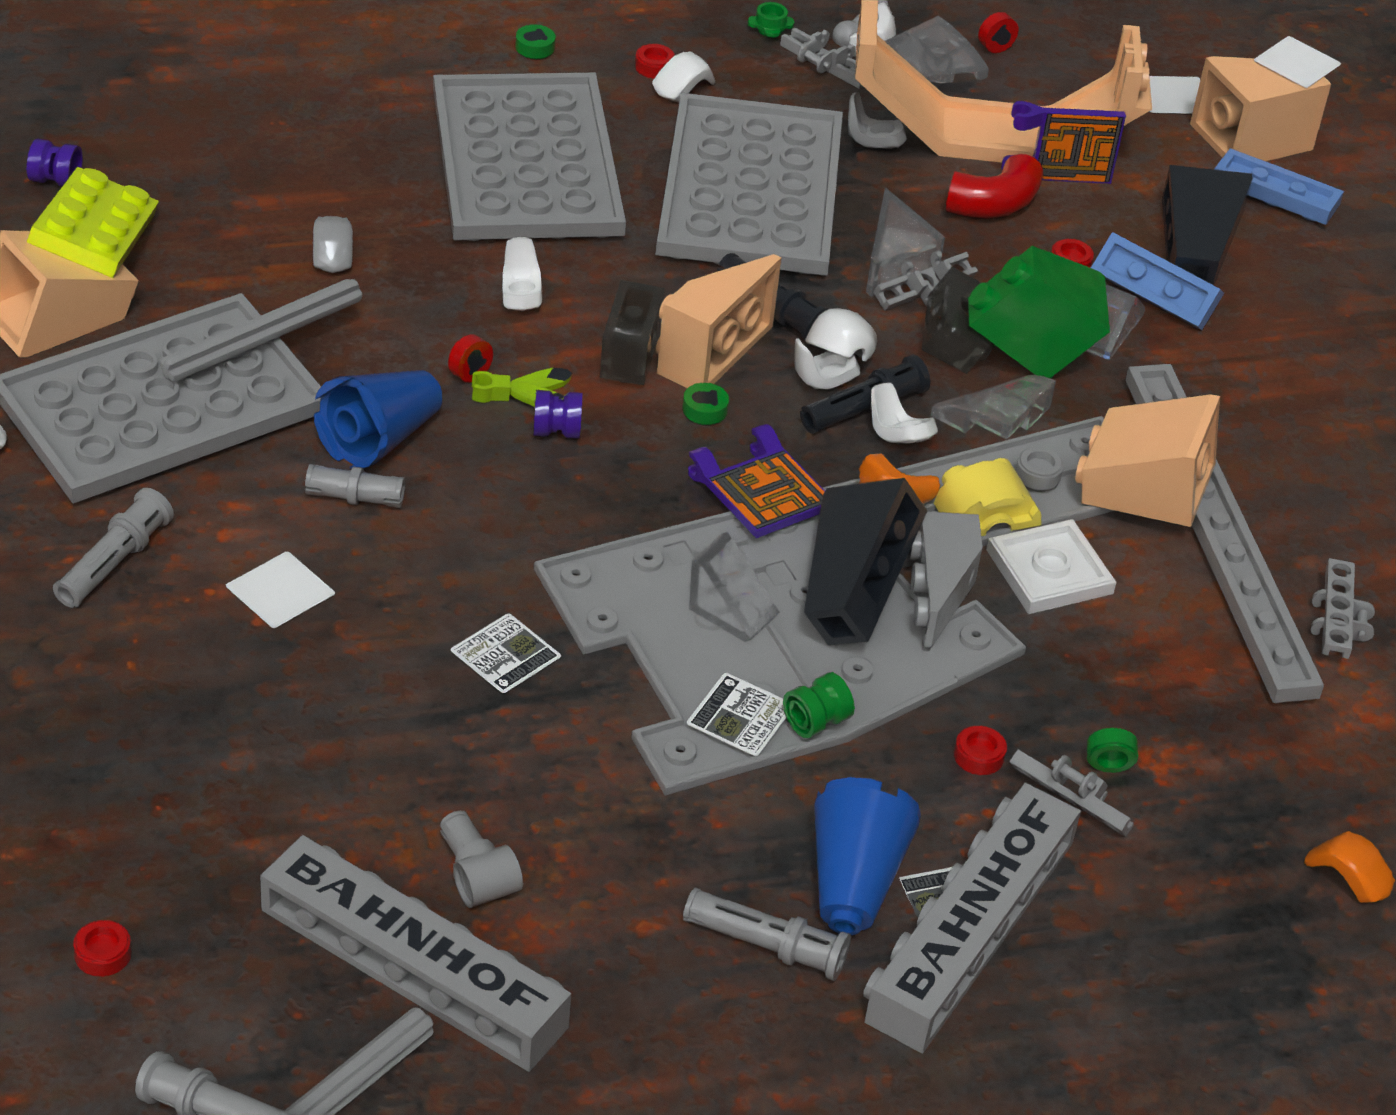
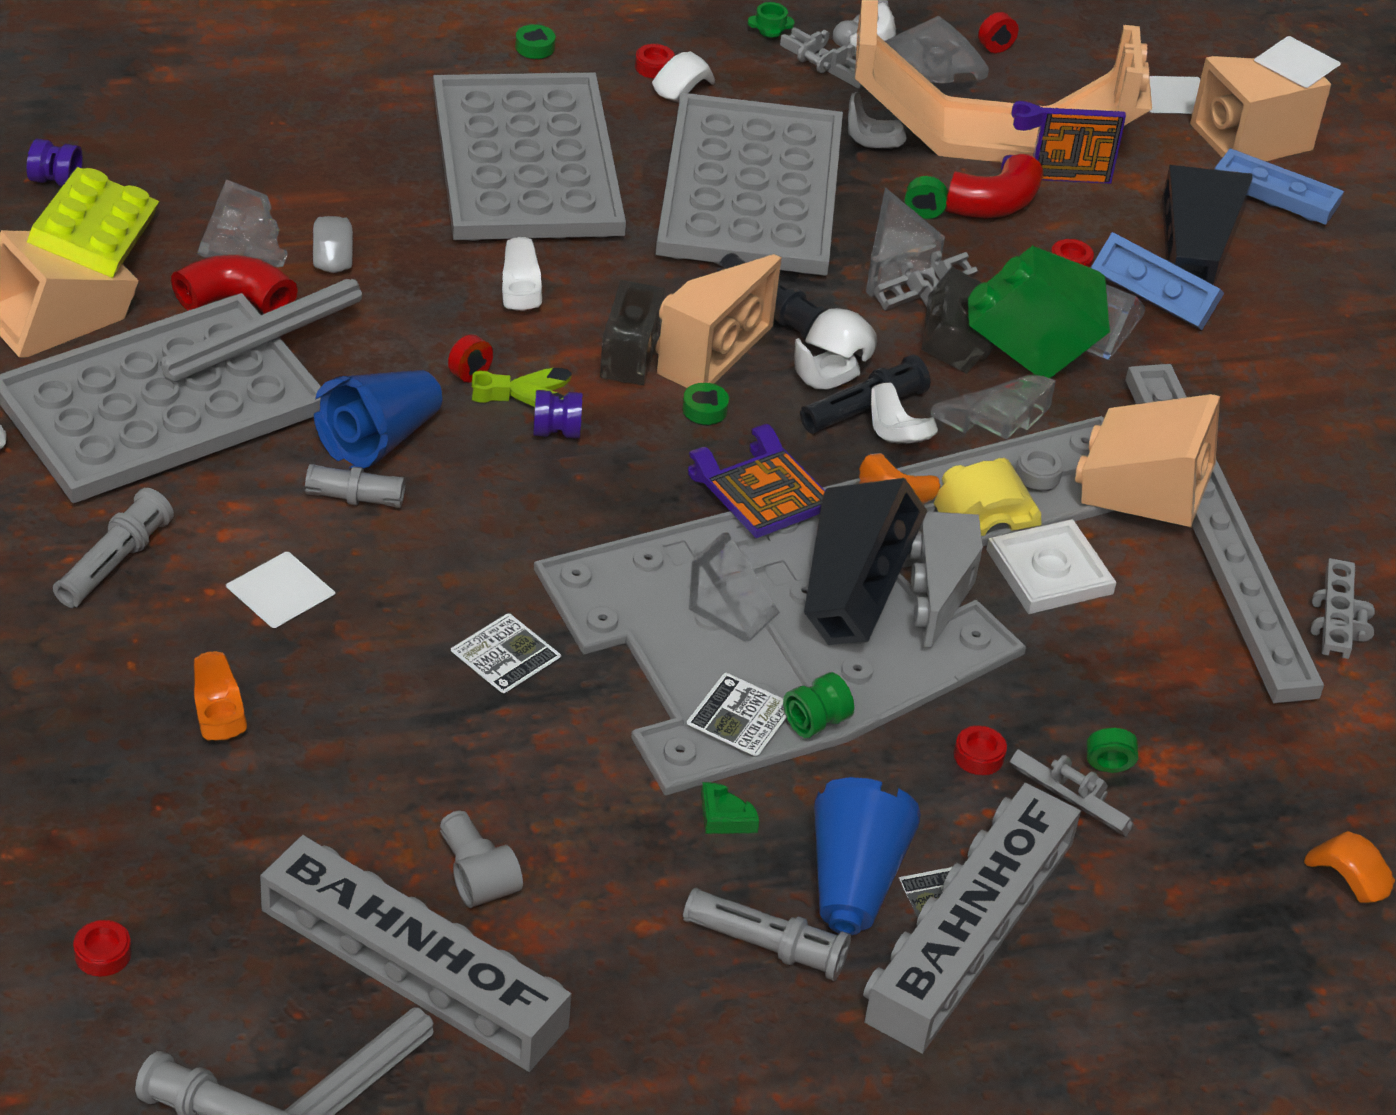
none -> red cylinder [171,254,298,314]
none -> orange hair [194,651,247,741]
none -> clear slope [197,179,288,267]
none -> green tile [701,782,759,834]
none -> green tile [905,176,948,219]

